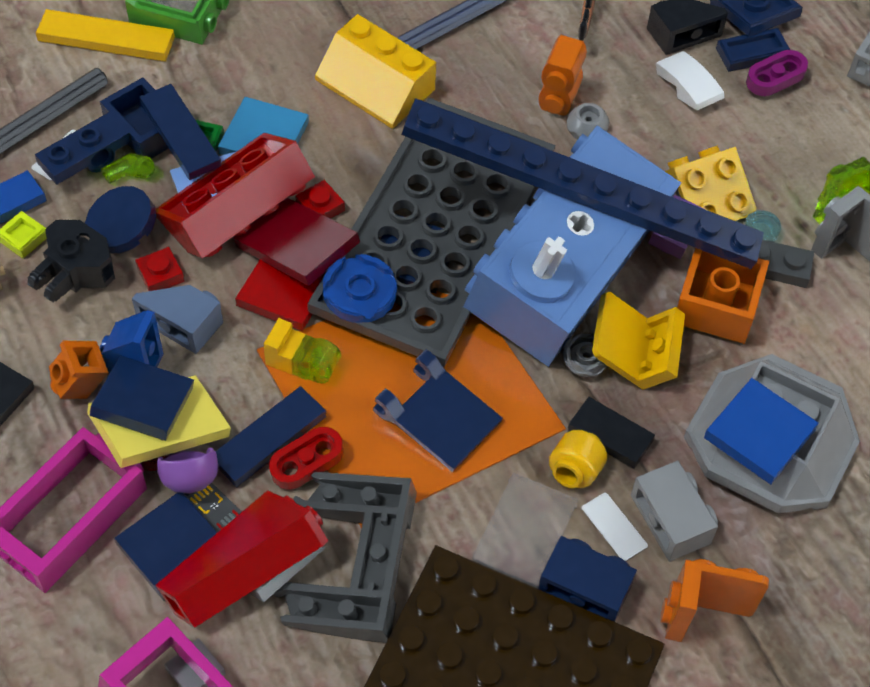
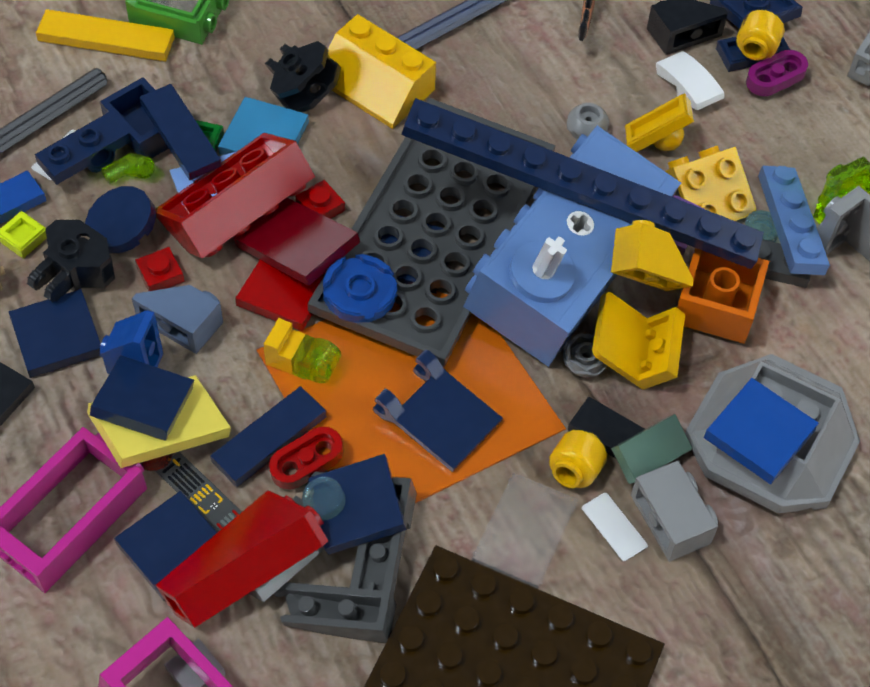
orange brick [49,340,109,399] -> none
medium lavender hair [157,448,219,494] -> none
dark blue brick [538,535,637,622] -> none
orange brick [539,35,587,116] -> none
orange bracket [660,559,769,642] -> none
none -> dark blue tile [8,289,101,378]
none -> black hinge [265,41,341,112]
none -> clear light blue tile [302,477,346,520]
none -> dark blue tile [308,454,407,555]
none -> yellow slope [611,220,694,291]
none -> sand green tile [611,414,693,484]
none -> yellow tile [625,93,694,152]
none -> yellow head [736,10,785,60]
none -> medium blue plate [758,166,830,275]

